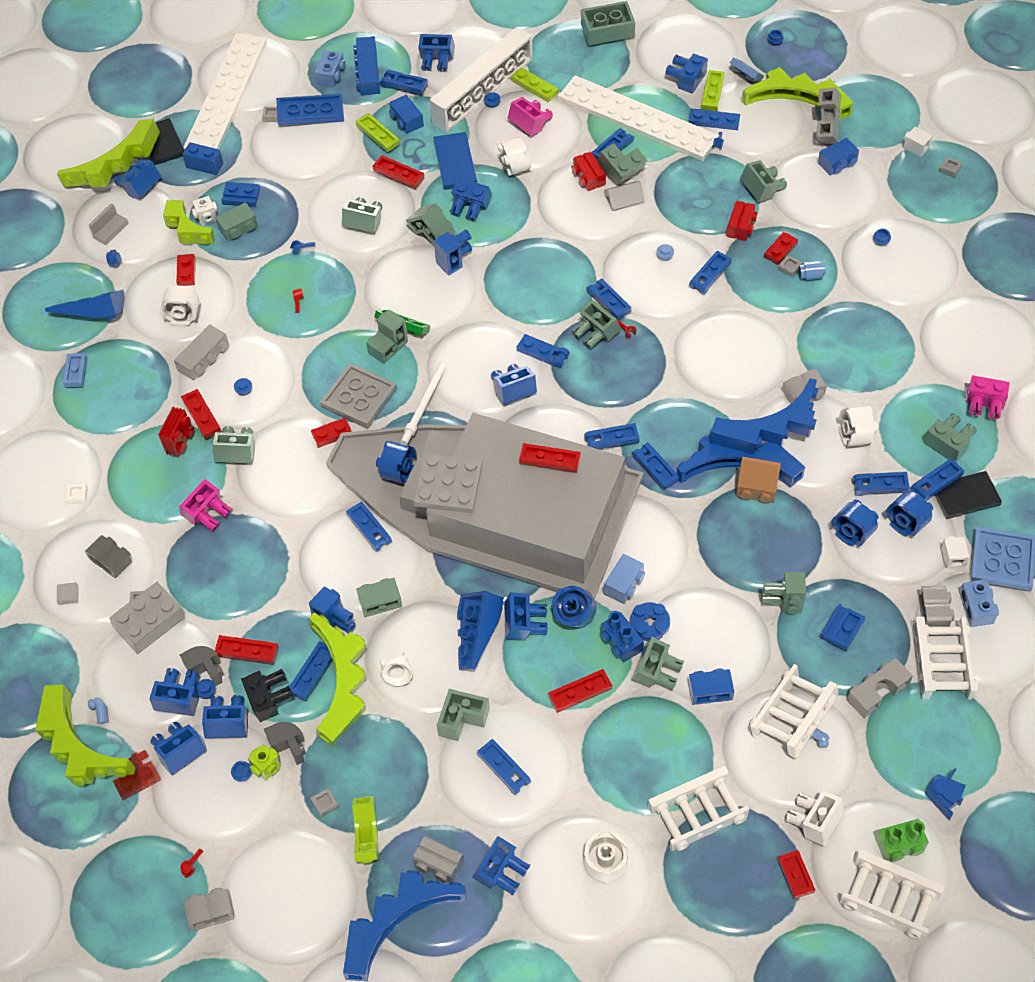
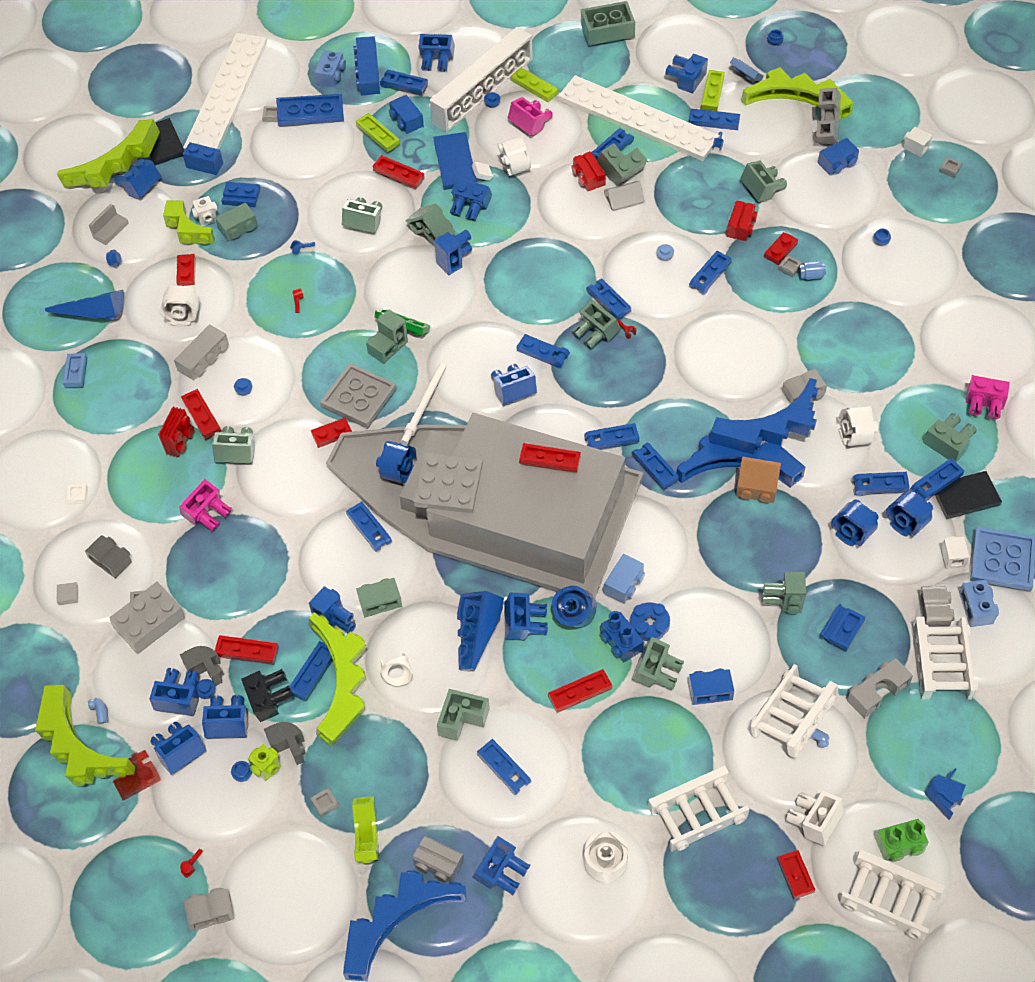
none -> white tile [472,162,493,181]

